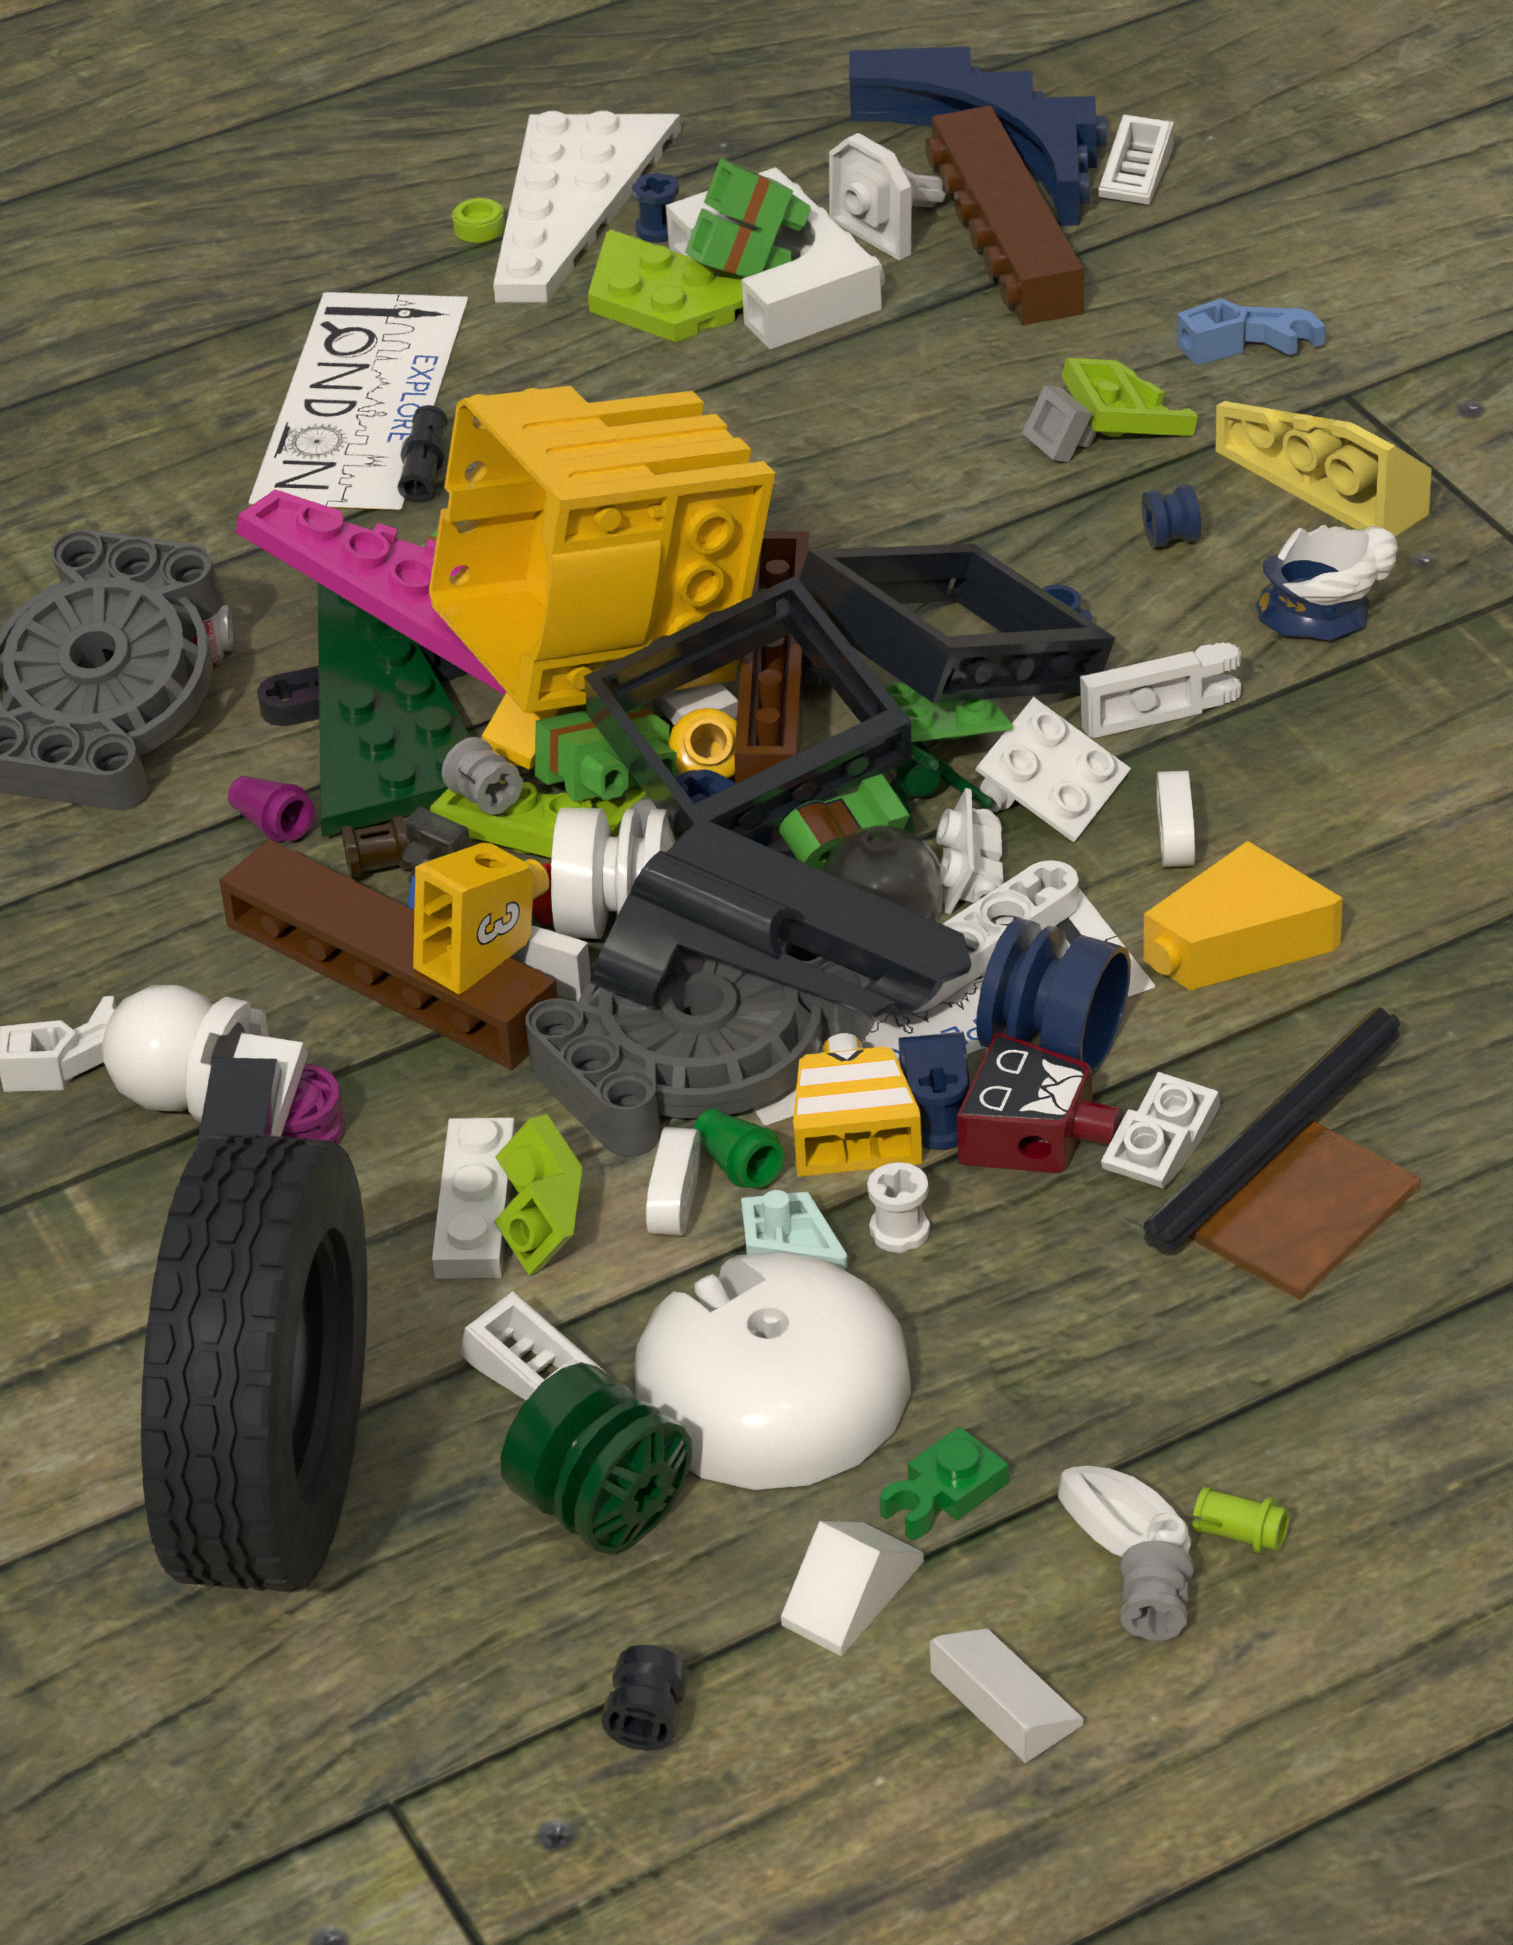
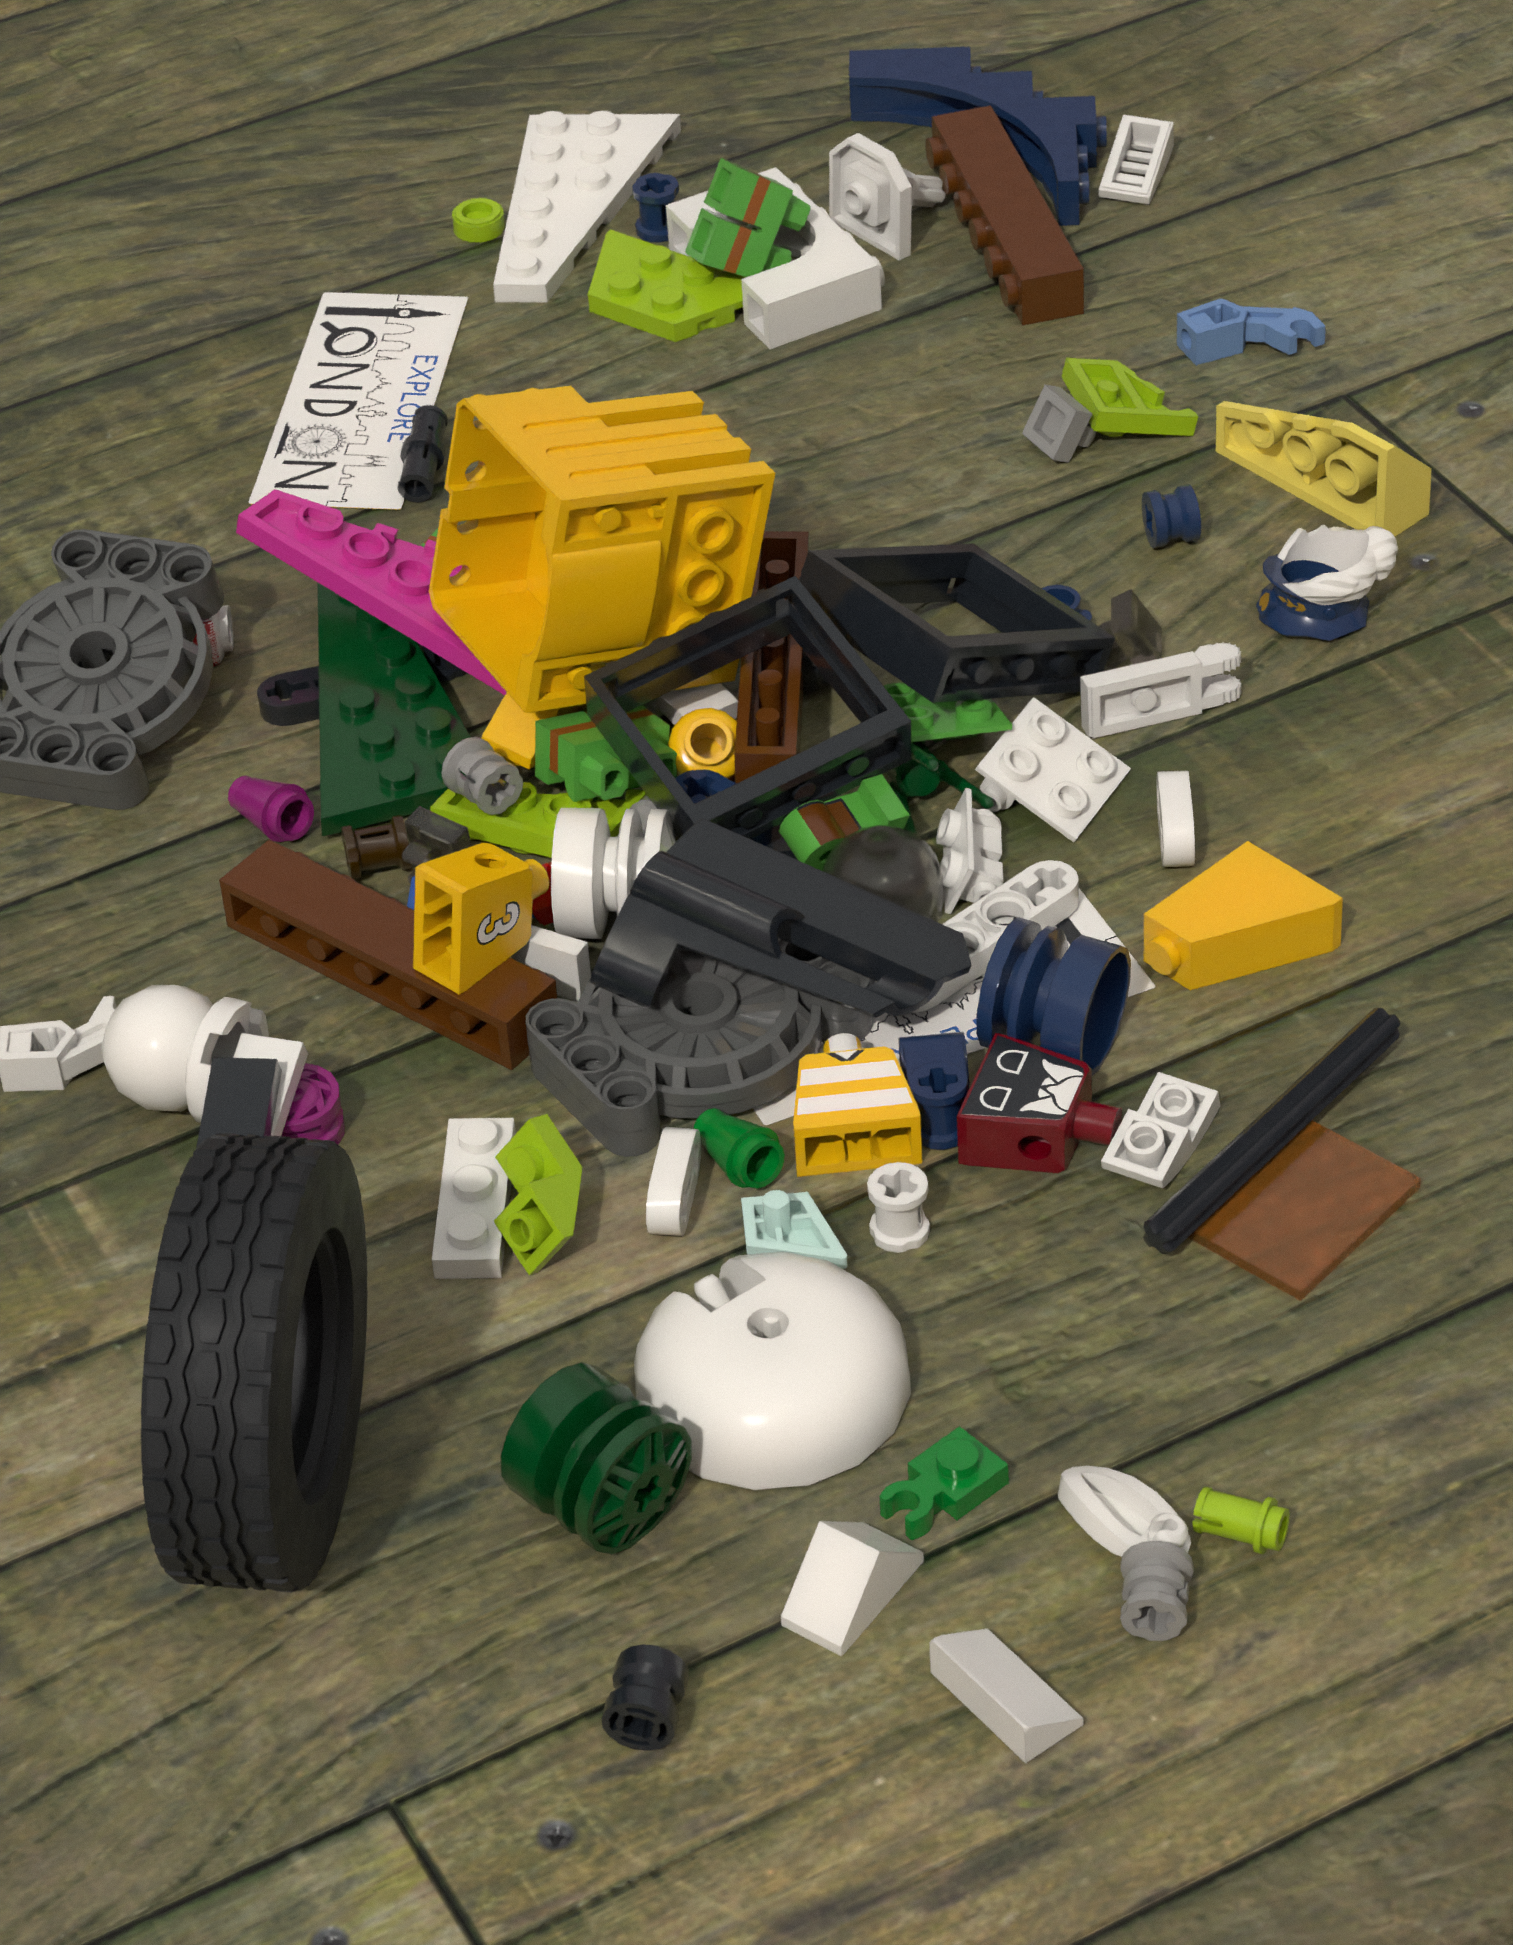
white slope [459,1291,605,1400] -> none
none -> clear smoke tile [1099,589,1162,668]

